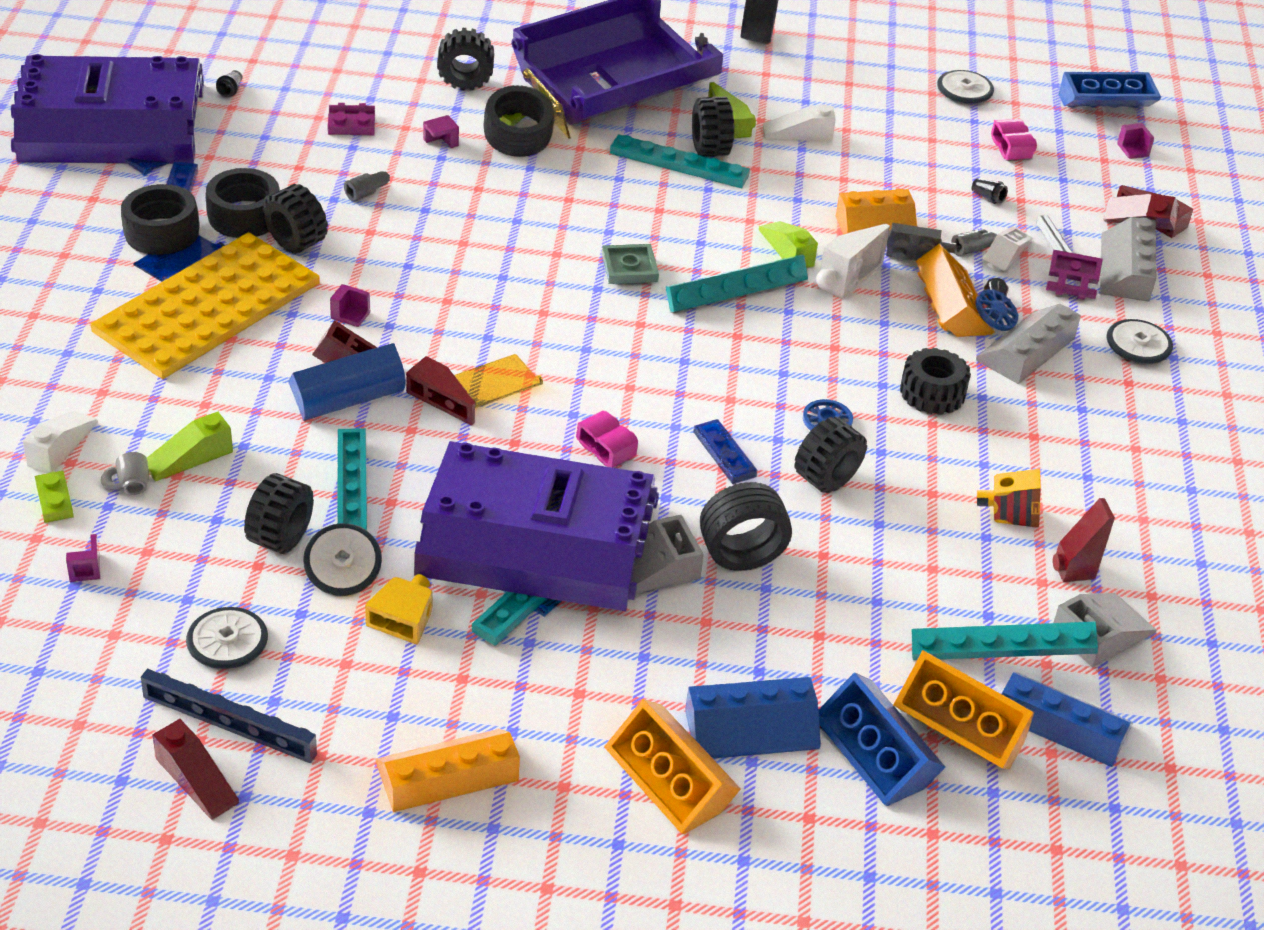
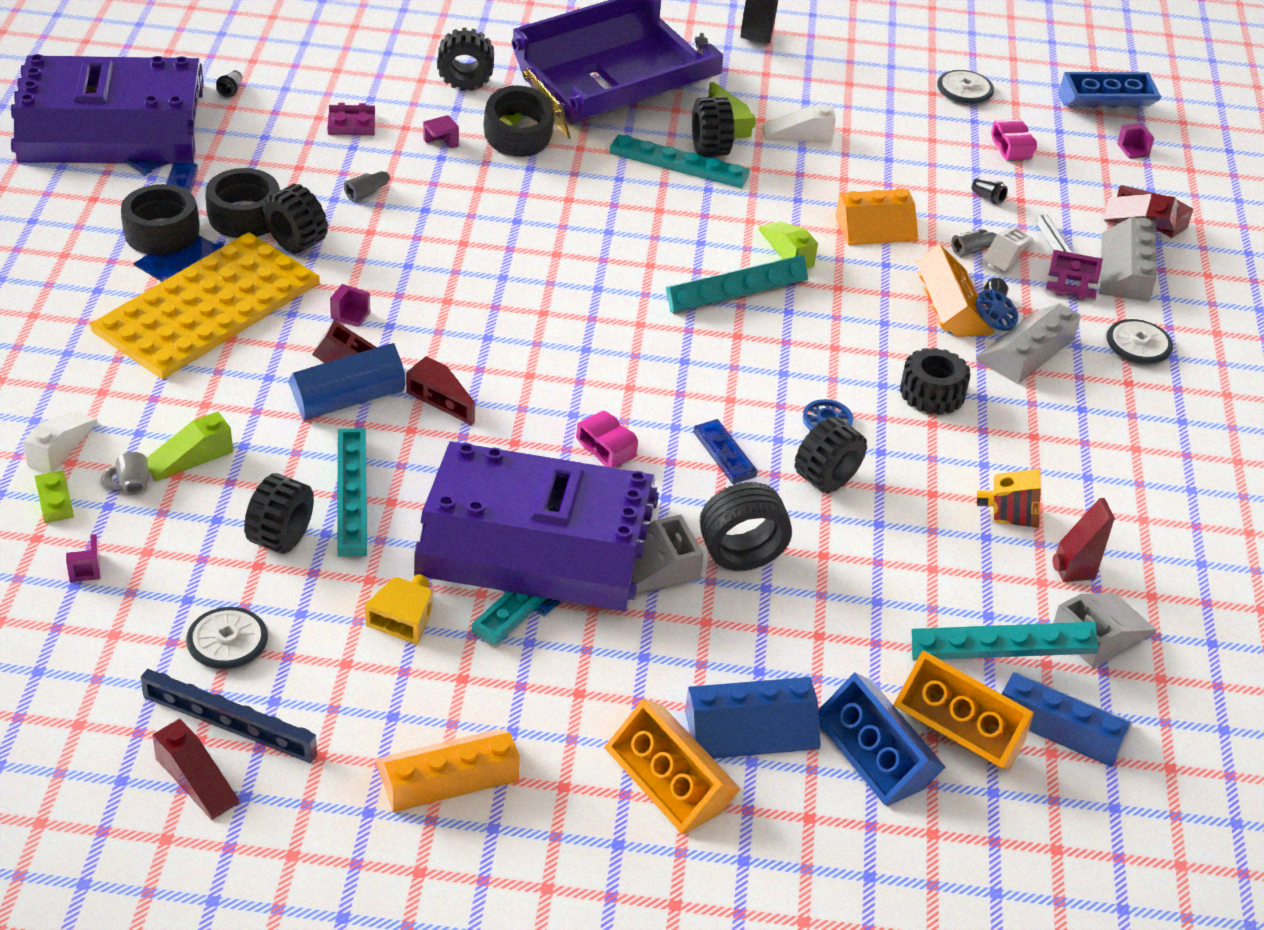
white wheel [303,523,382,596] -> none
clear yellow piece [455,353,543,409] -> none
sand green plate [602,244,659,284] -> none
white slope [816,224,890,299] -> none
dark grey plate [886,223,956,261] -> none

